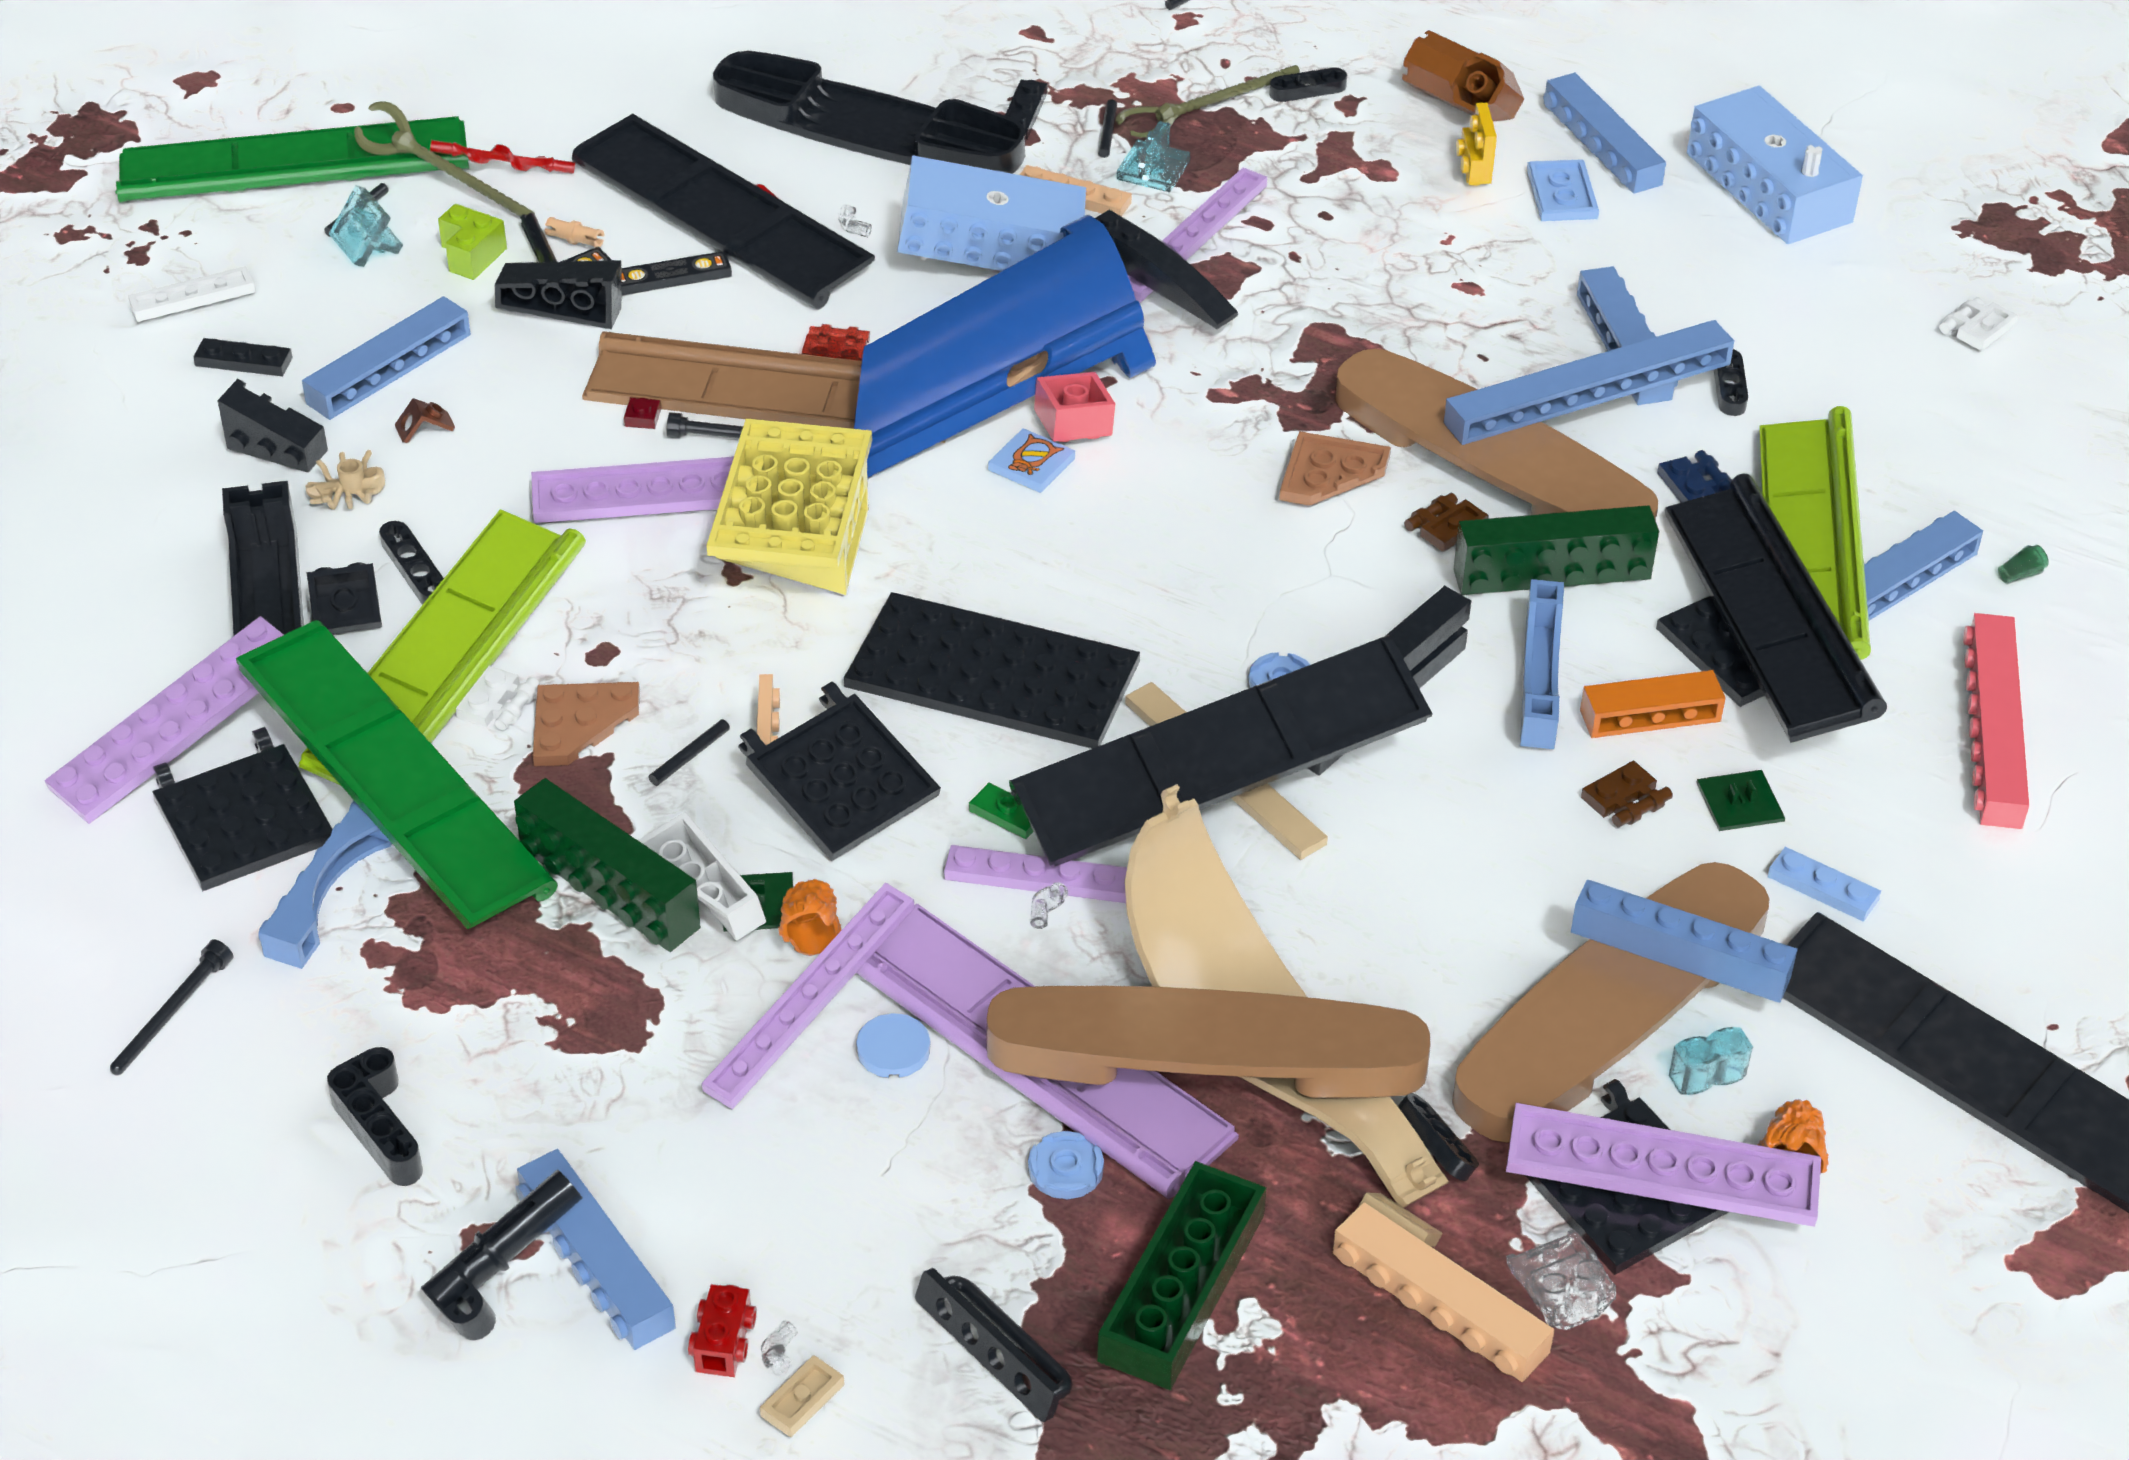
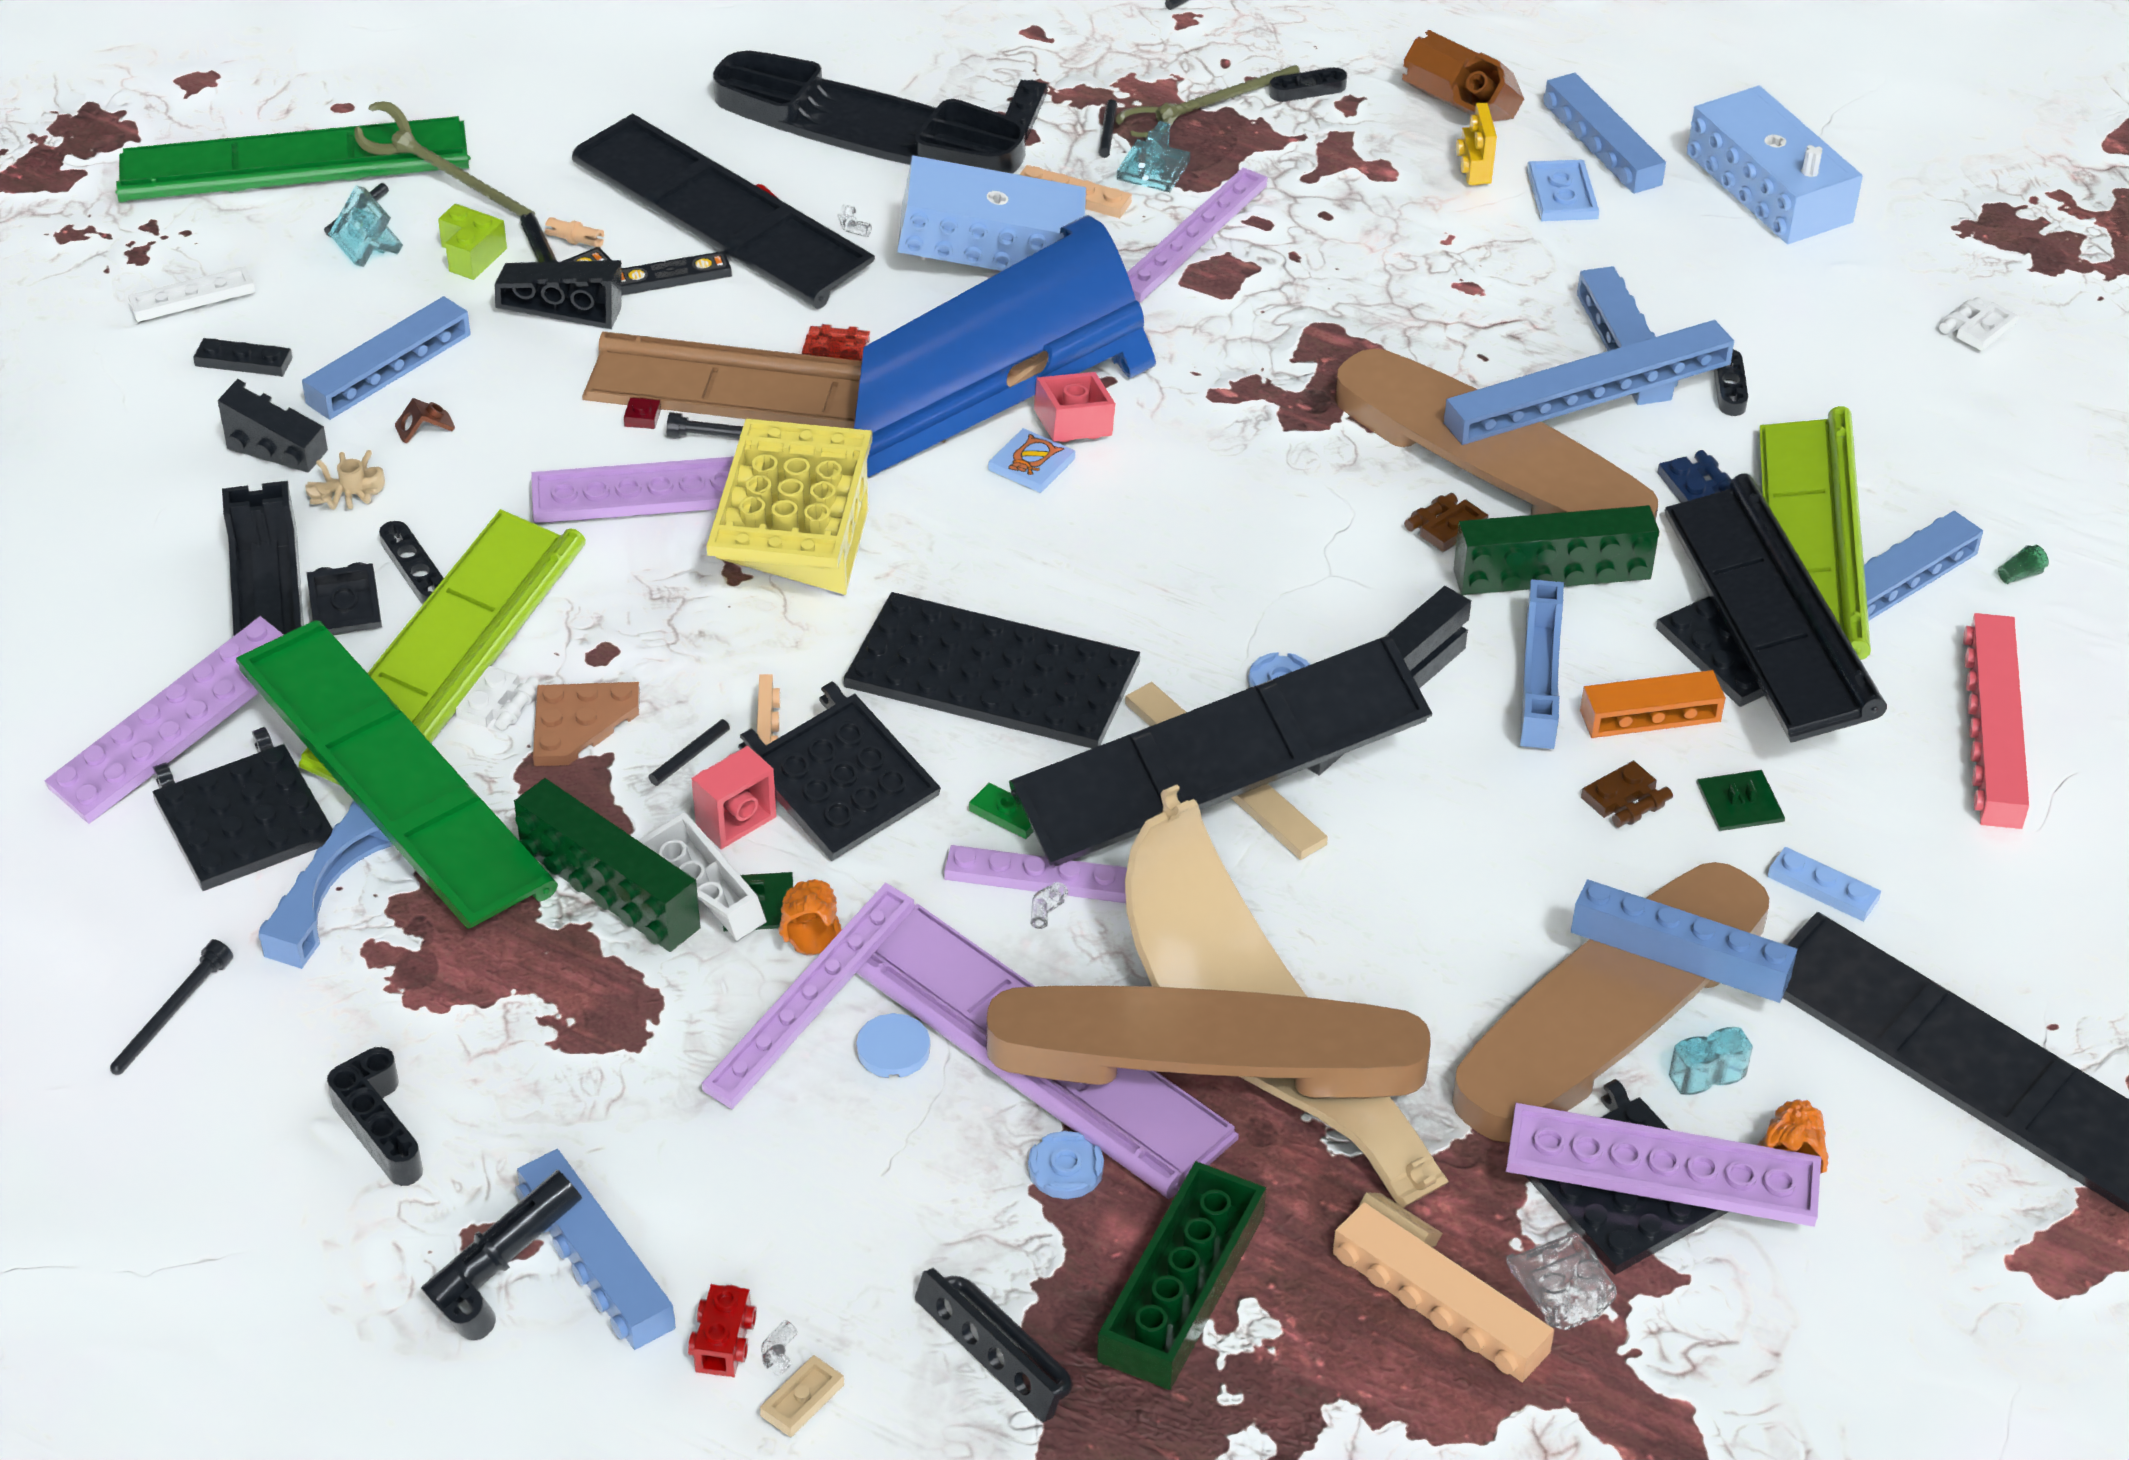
red piece [430,140,576,174] -> none
black wedge [1095,209,1238,329] -> none
nougat plate [1279,431,1391,505] -> none
black beam [1398,1093,1479,1181] -> none
none -> coral brick [691,746,777,850]

